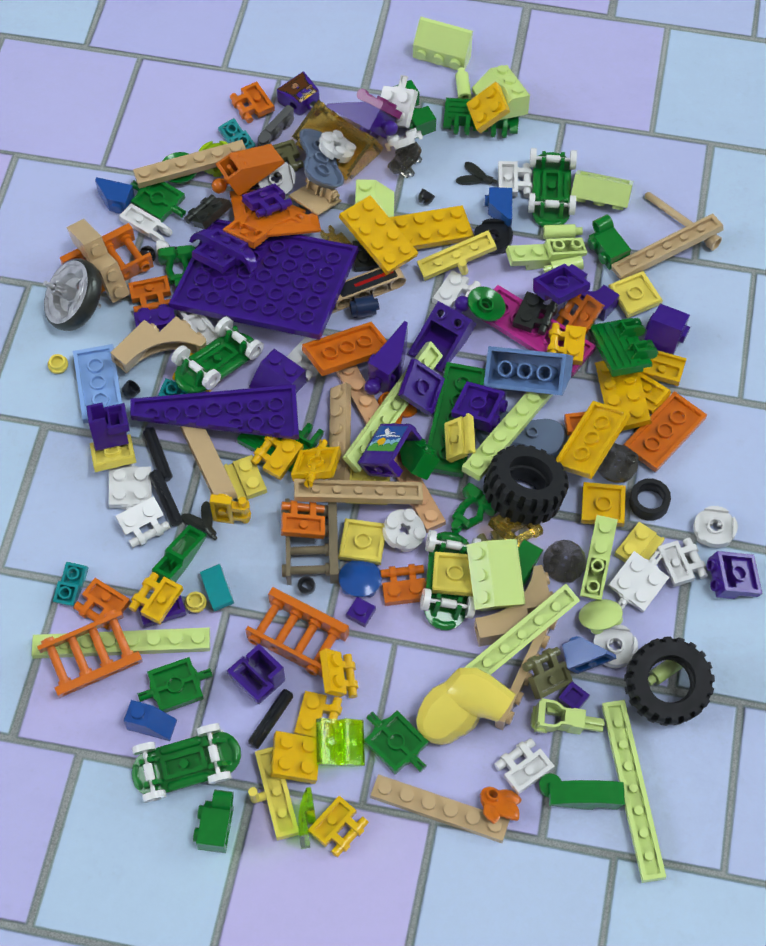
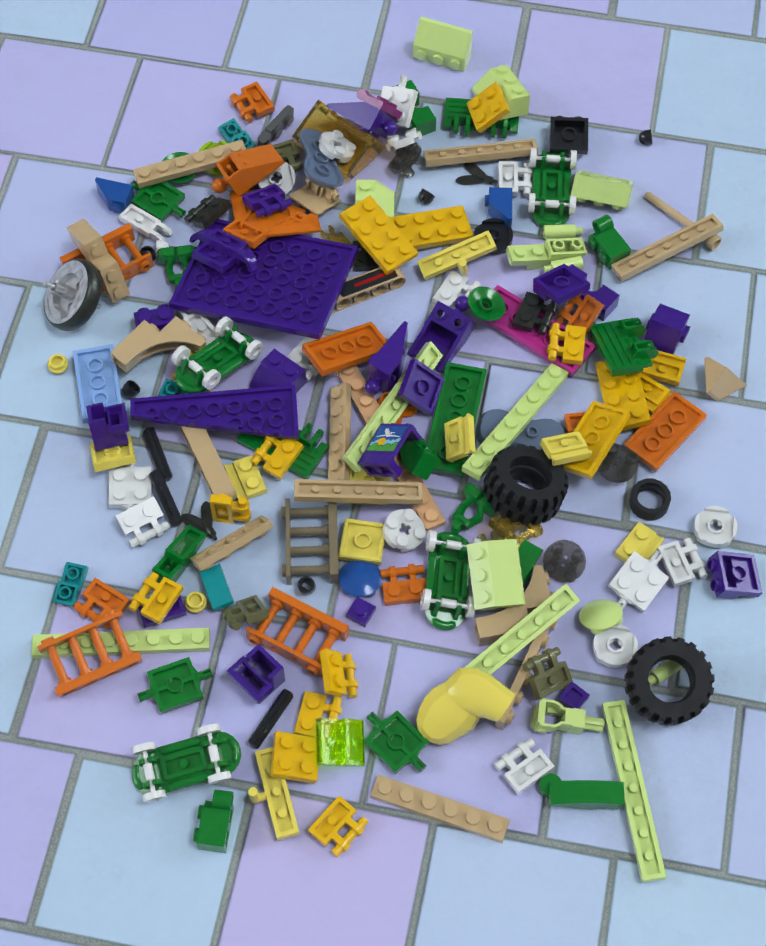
blue slope [124,700,177,741] -> none
orange plate [128,275,171,312] -> none
torso [277,71,321,115] -> none
orange plate [281,500,325,539] -> none
yellow plate [291,439,342,488] -> none
clear neon green slope [298,787,316,849] -> none
dark blue brick [349,295,380,318] -> none
light yellow plate [432,552,473,596] -> none
dark purple plate [451,381,508,433] -> none
yellowish green cylinder [455,67,472,99] -> none
orange plate [480,787,522,824] -> none
medium blue slope [484,346,574,396] -> none
slope [562,636,617,674] -> none
yellowish green slope [580,515,618,601] -> none
yellow plate [581,482,626,527] -> none
light yellow plate [608,271,663,318] -> none
none -> tan plate [189,515,273,571]
none -> olive plate [223,595,269,631]
none -> tan plate [423,139,538,167]
none -> light yellow plate [540,431,592,466]
none -> black plate [549,116,588,155]
none -> black hinge [639,129,652,145]
none -> tan slope [704,357,747,401]

